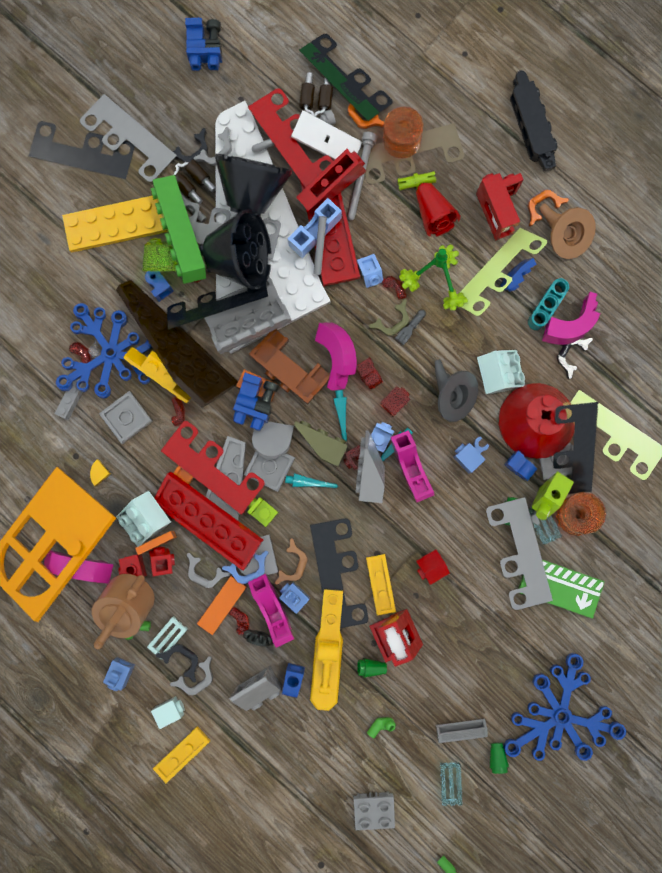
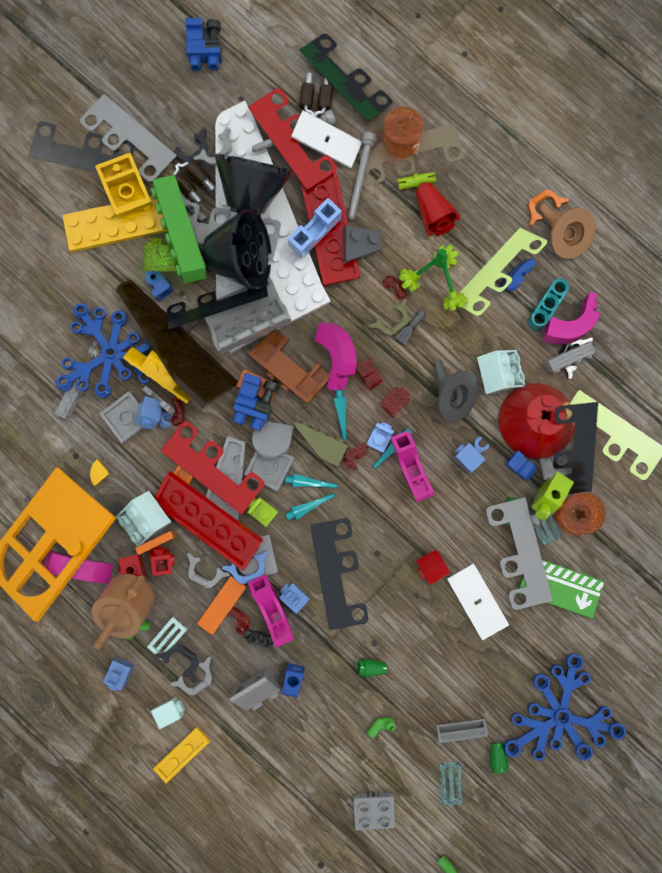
clear red arm [69,342,91,364] -> none
medium nougat helmet [275,539,308,585] -> none
red slope [296,149,366,214] -> none
yellow piece [310,589,343,711] -> none
light grey bar [314,216,327,275] -> none
orange helmet [348,103,384,129] -> none
light grey slope [355,430,385,503] -> none
light blue bracket [357,254,384,288] -> none
yellow tile [366,554,396,616] -> none
red brick [369,609,423,667] -> none
red brick [476,173,524,241] -> none
black hinge [510,70,557,172] -> none
none -> yellow slope [95,153,152,216]
none -> medium blue brick [135,396,173,430]
none -> light grey helmet [142,385,176,414]
none -> teal piece [285,493,335,521]
none -> dark grey wing [343,226,381,263]
none -> white piece [447,563,509,641]
none -> light grey piece [544,342,595,373]

